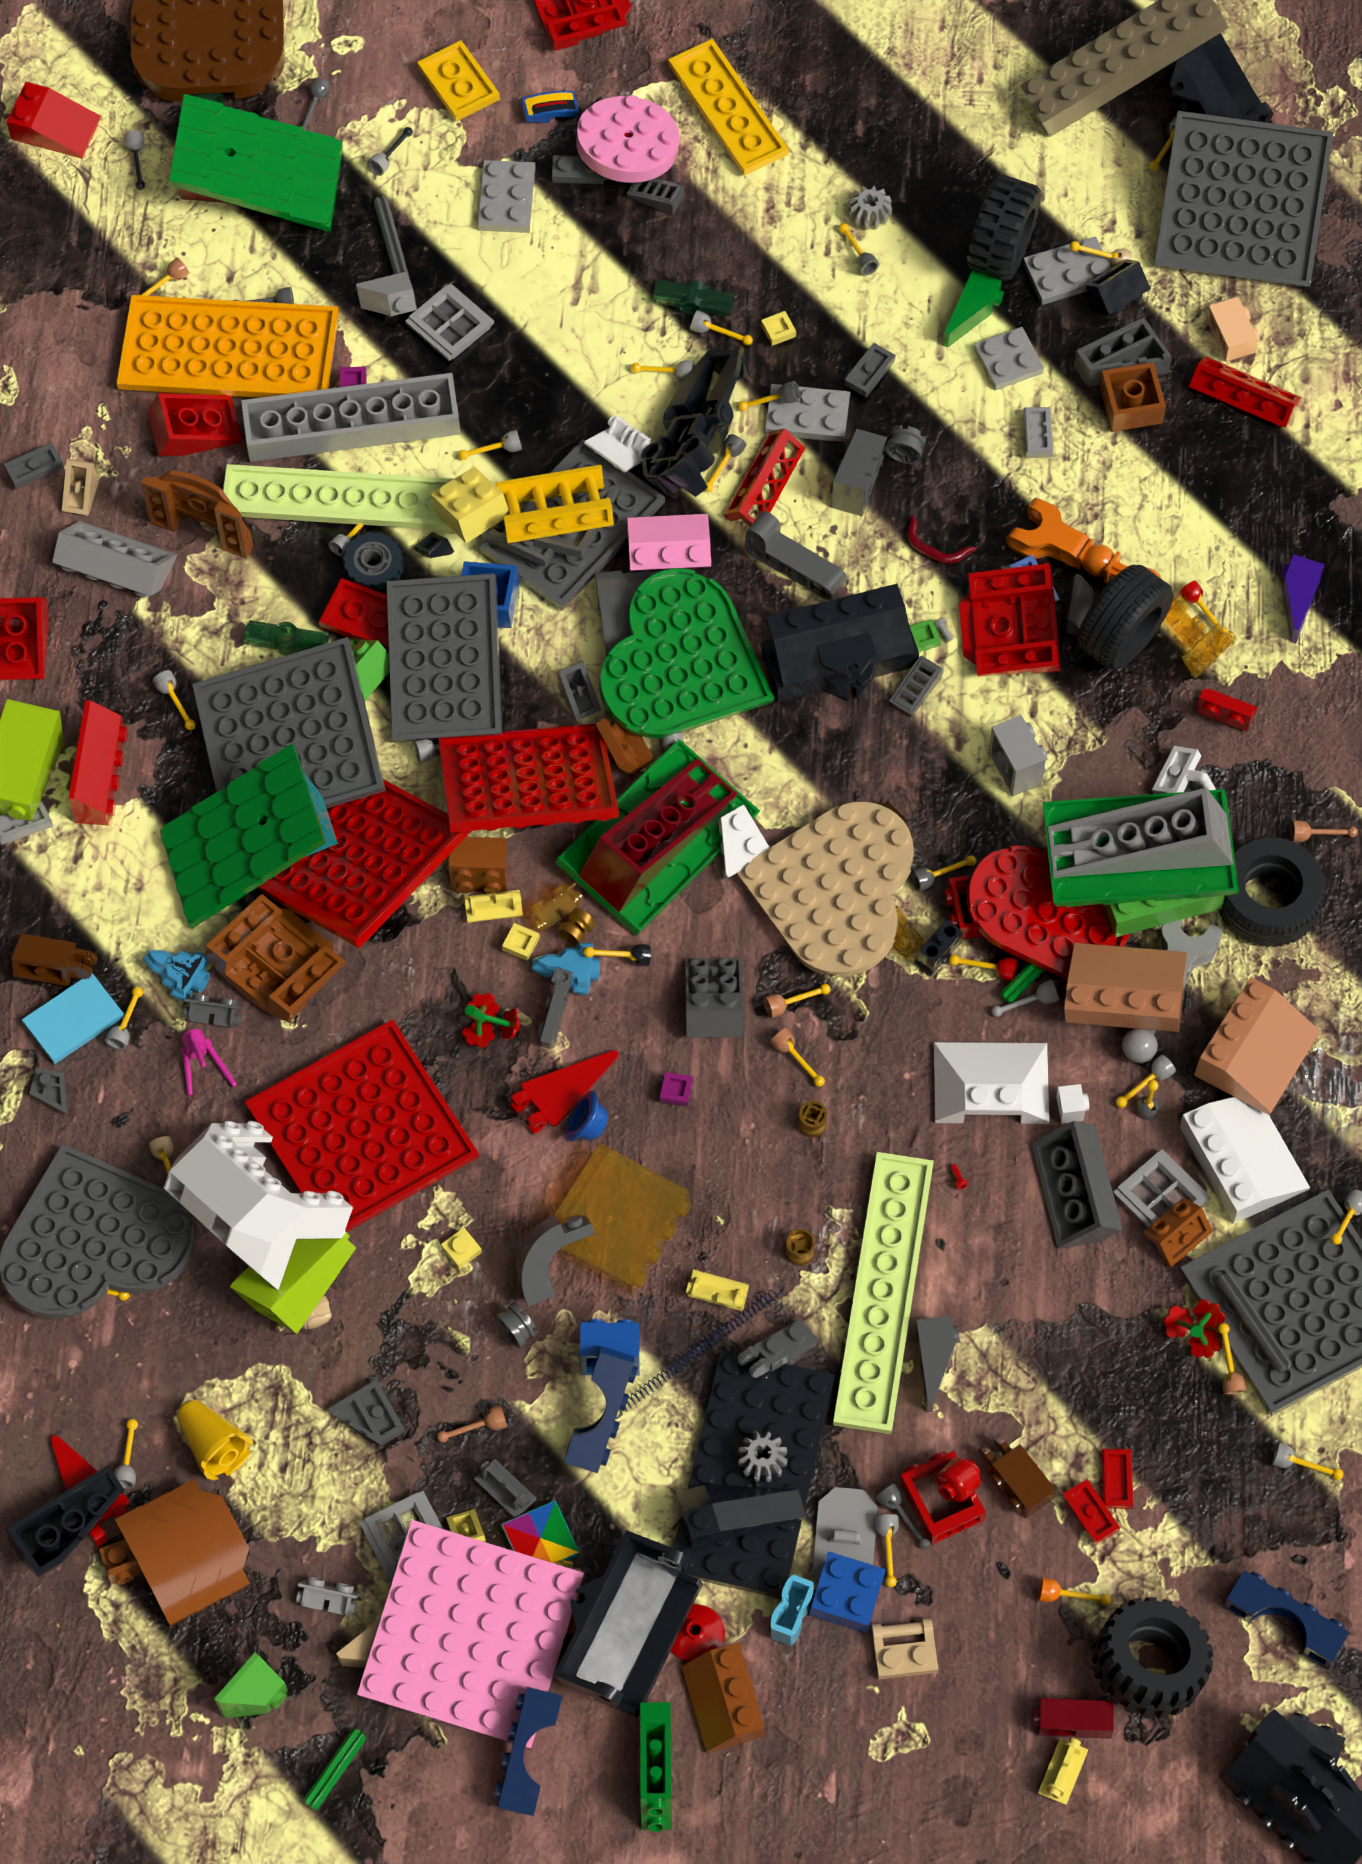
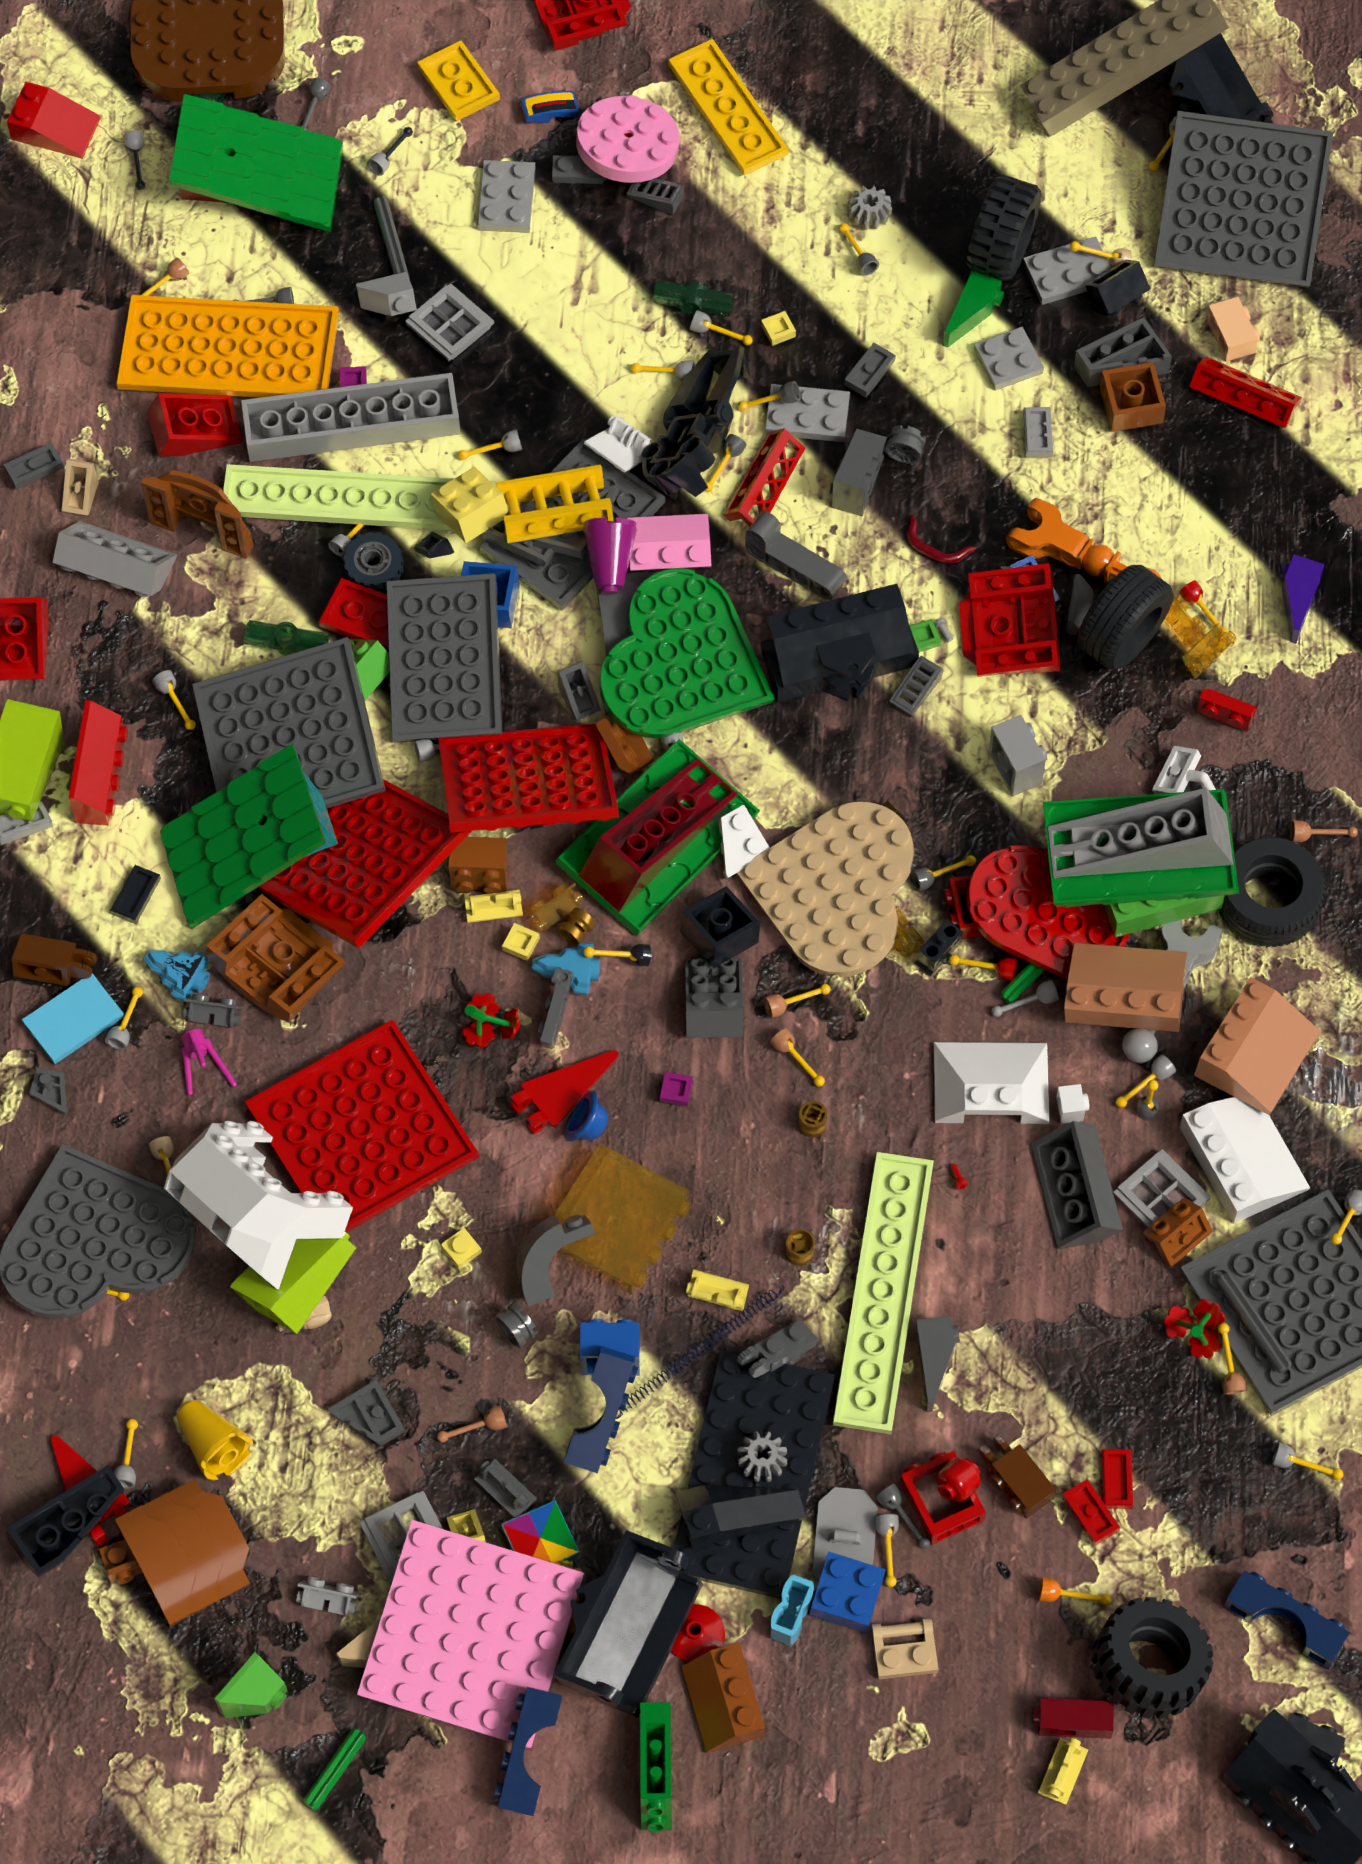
none -> black tile [110,865,161,924]
none -> magenta cone [583,517,637,595]
none -> black brick [680,886,760,968]

